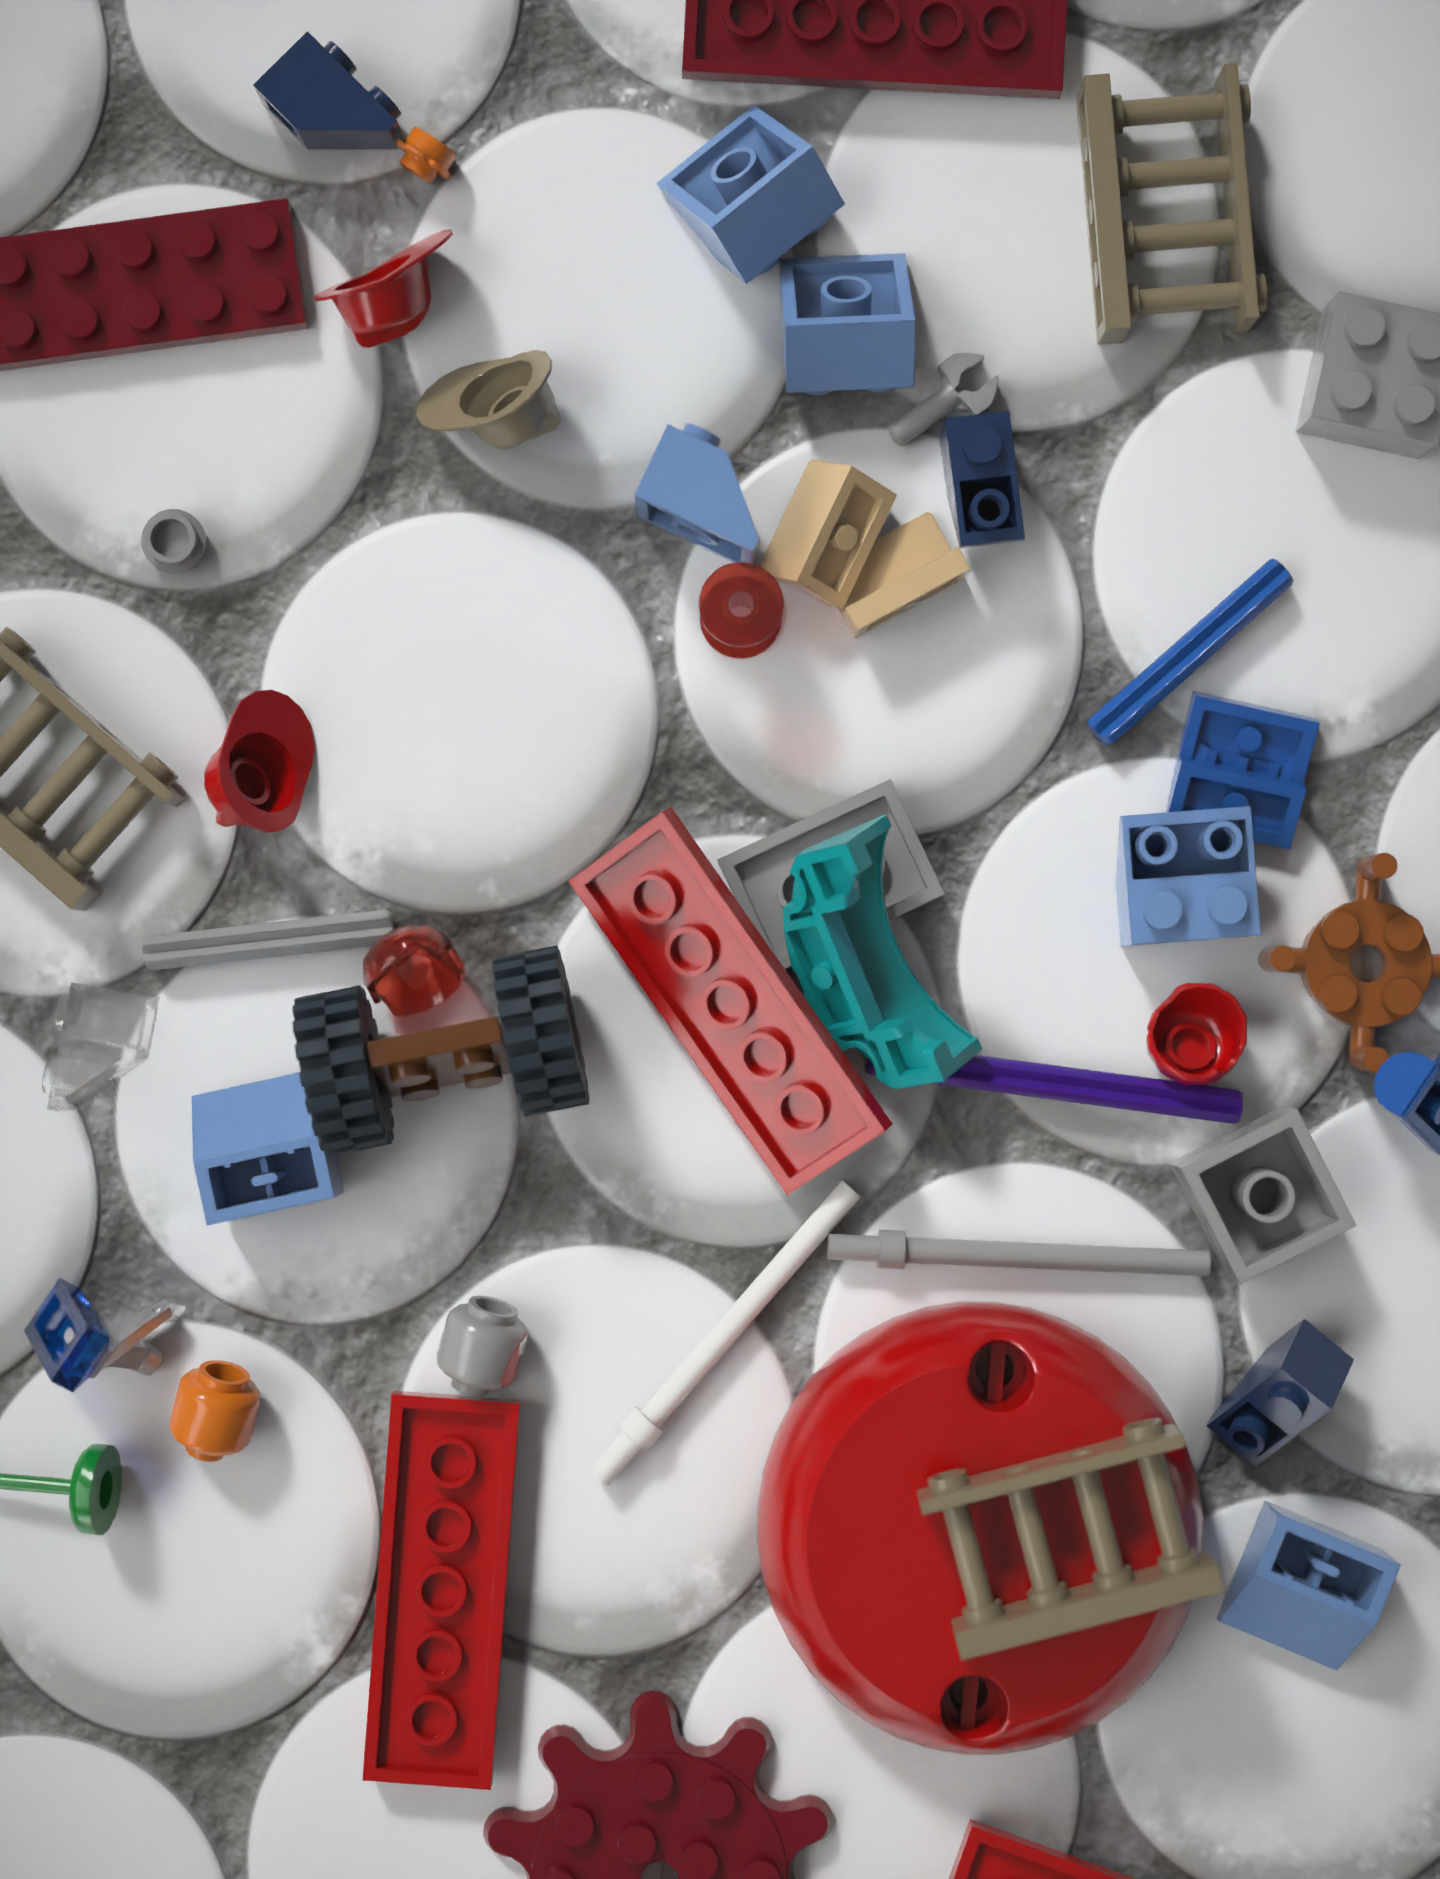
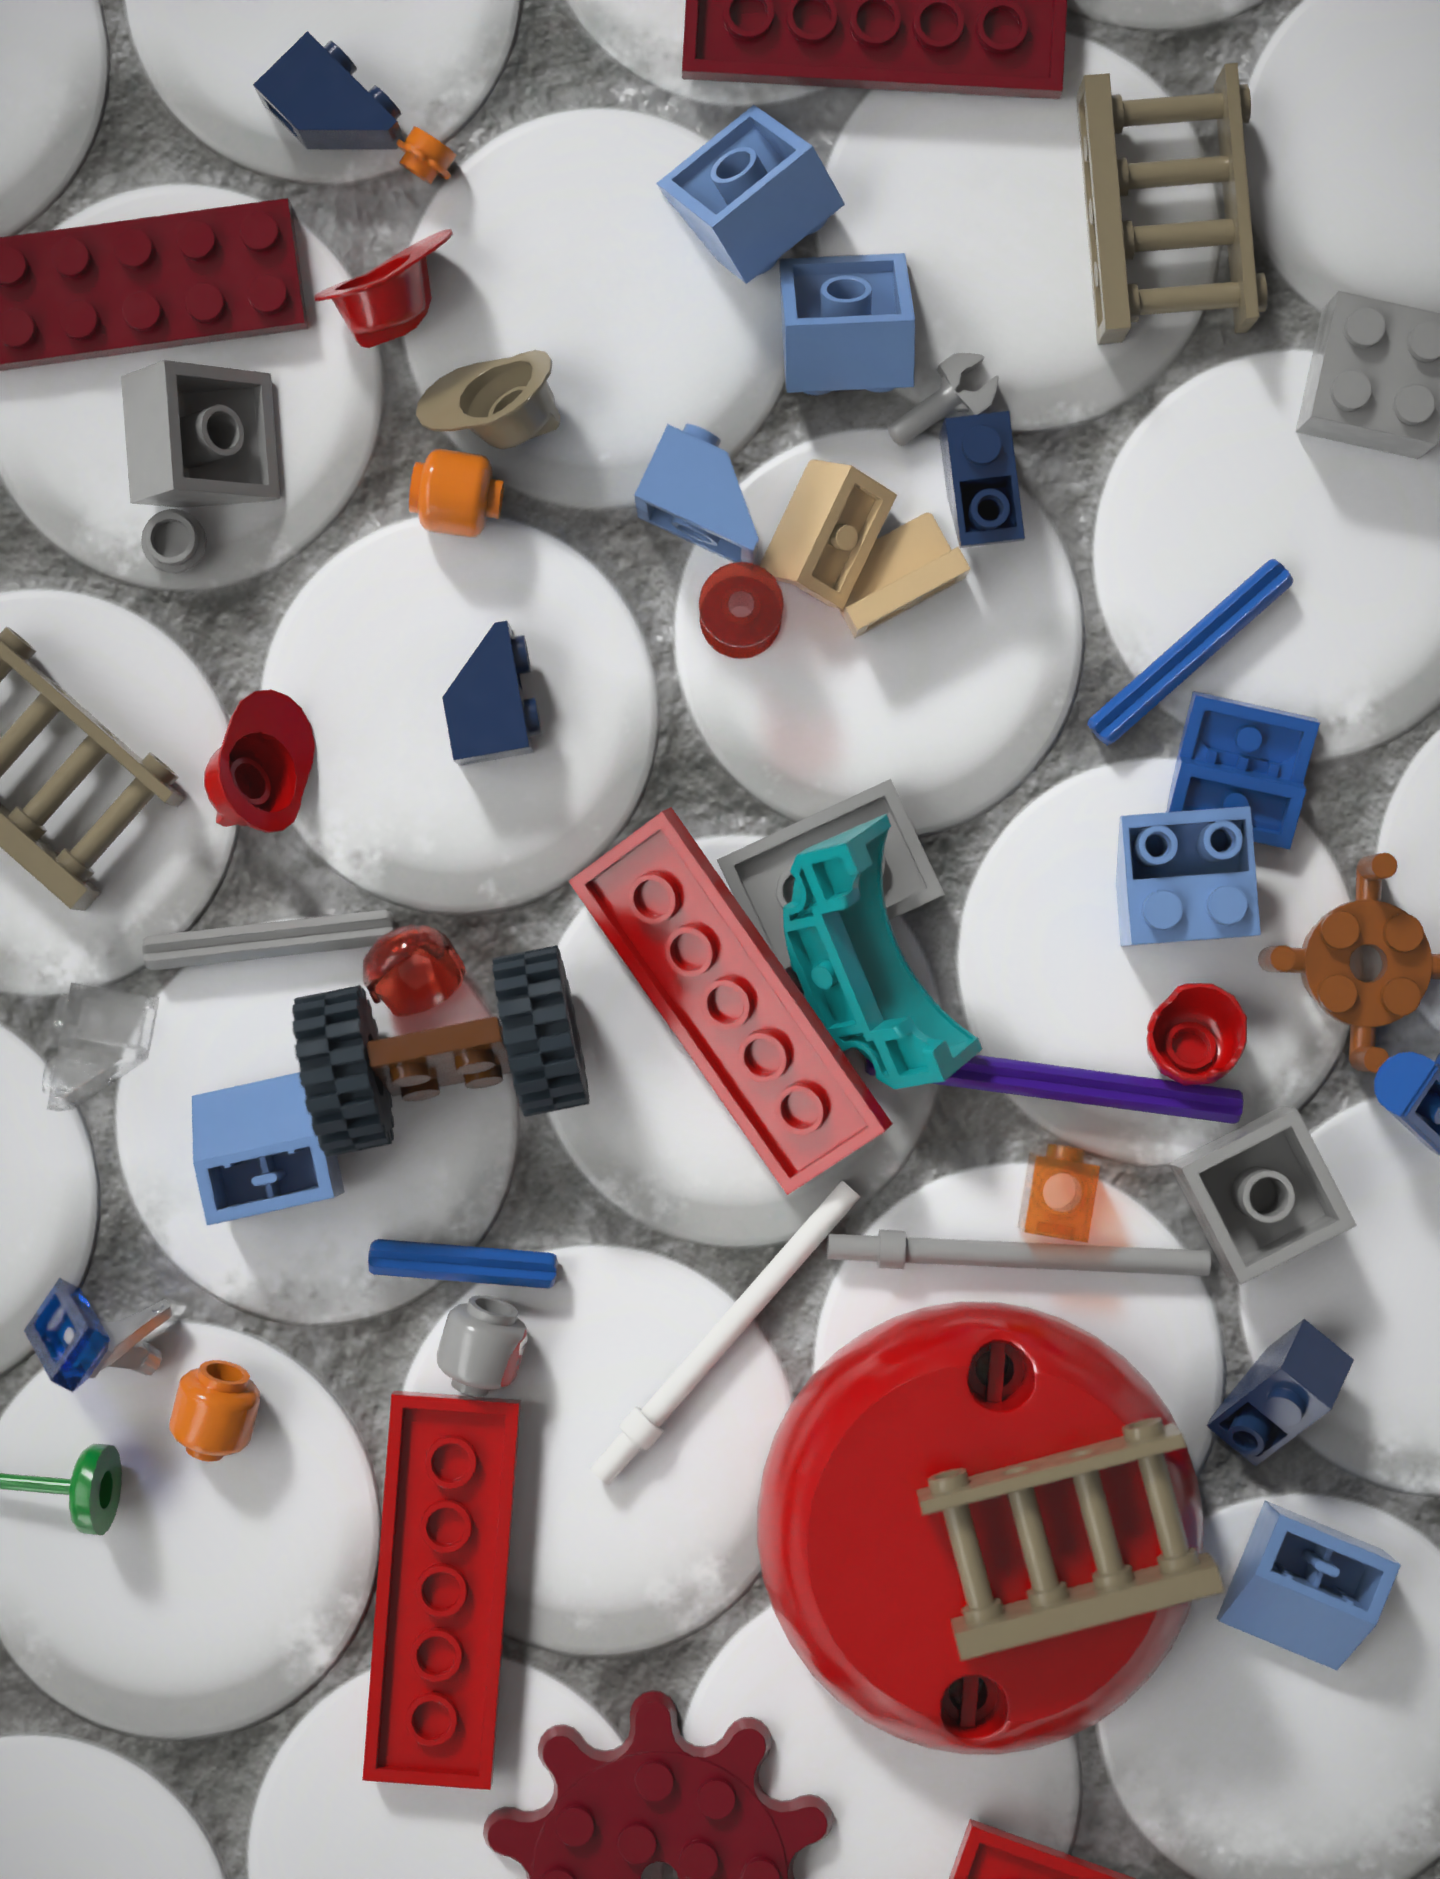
none -> light grey slope [121,360,280,508]
none -> blue axle [368,1239,558,1289]
none -> orange head [409,449,504,538]
none -> dark blue slope [442,621,542,766]
none -> clear orange brick [1017,1143,1100,1243]

